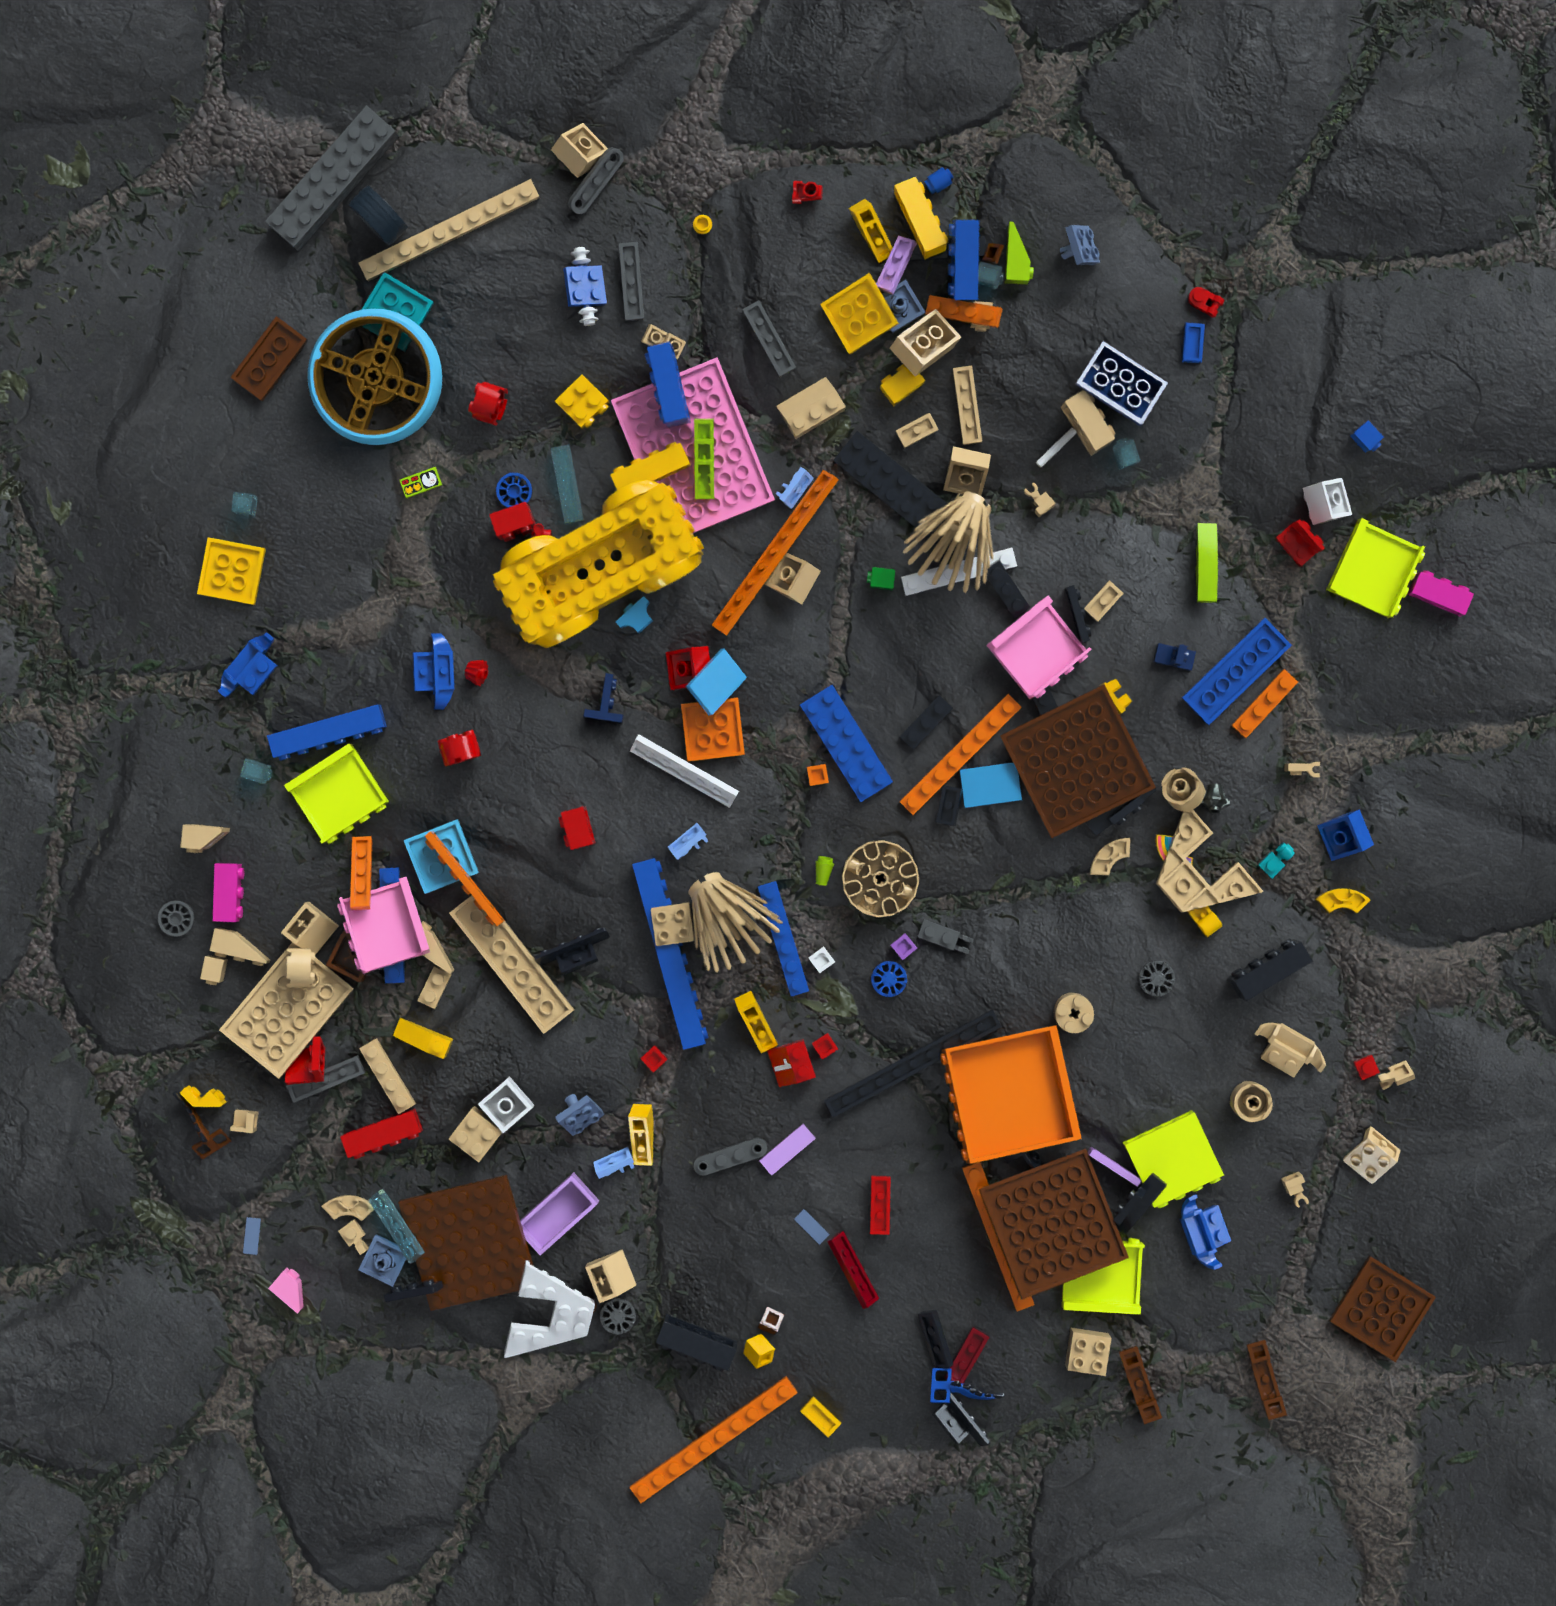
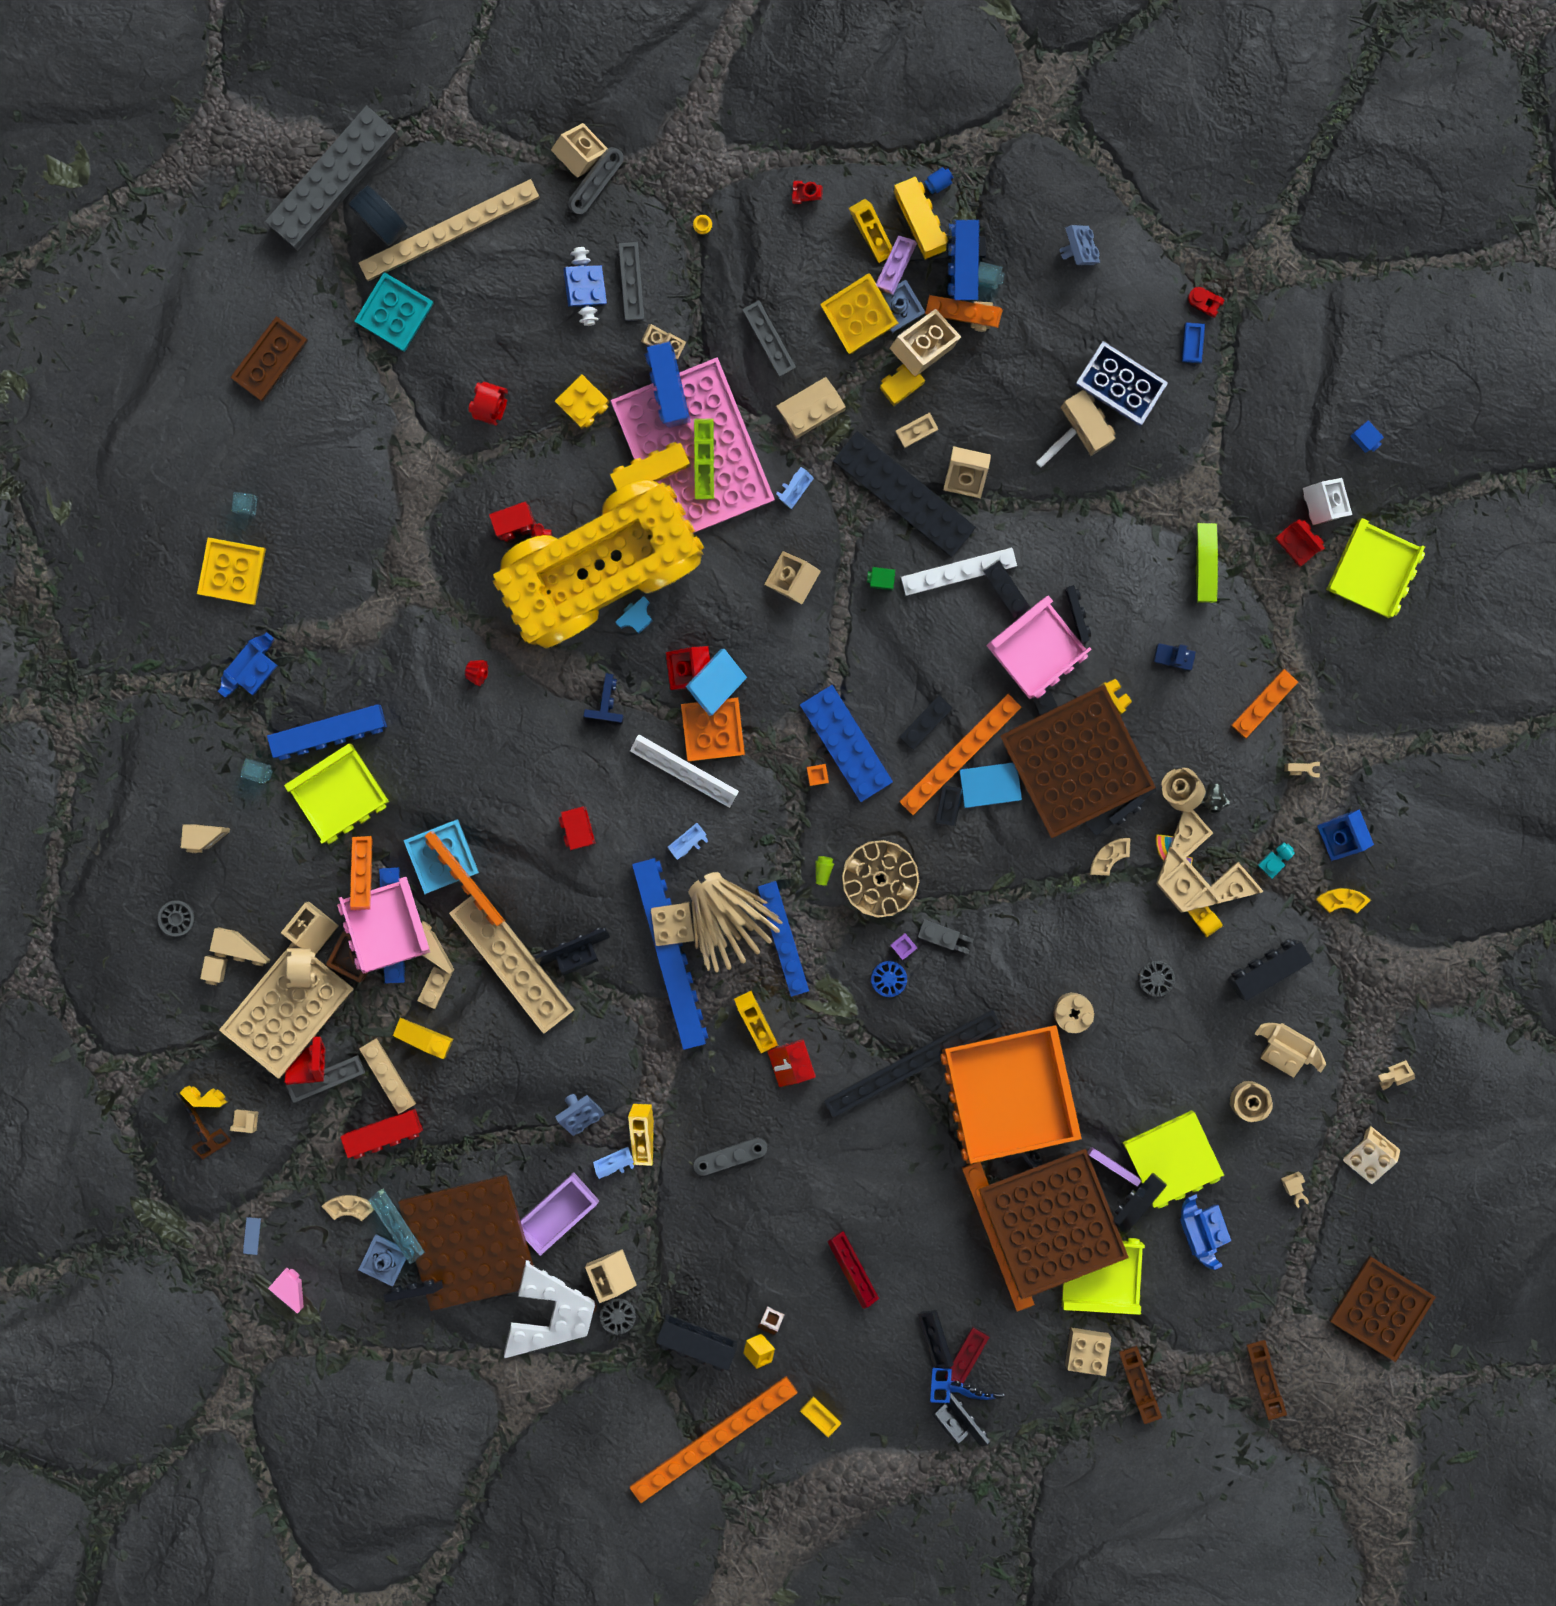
dark pink brick [213,863,244,922] -> none
pearl gold wheel [308,309,442,445] -> none
tan plate [338,1219,369,1255] -> none
tile [400,467,443,498] -> none
blue plate [412,633,454,710] -> none
red brick [437,730,482,766] -> none
tan brick [449,1106,502,1162] -> none
white brick [478,1076,534,1133] -> none
blue wheel [496,473,532,508] -> none
clear light blue plate [550,445,584,524] -> none
red plate [640,1045,668,1073] -> none
orange plate [712,470,839,636] -> none
lavender tile [759,1124,816,1176] -> none
sand blue sticker [794,1209,830,1245] -> none
white plate [808,946,835,973] -> none
red plate [812,1033,838,1059] -> none
red plate [870,1176,891,1235] -> none
tan plant [903,492,993,593] -> none
tan plate [953,366,982,445] -> none
reddish brown slope [982,243,1004,266] -> none
lime slope [1005,222,1034,285] -> none
tan piece [1024,483,1055,517] -> none
tan plate [1084,580,1124,622] -> none
clear light blue brick [1113,438,1141,469] -> none
blue plate [1181,618,1292,725] -> none
red plate [1353,1054,1380,1080] -> none
dark pink brick [1407,570,1474,616] -> none

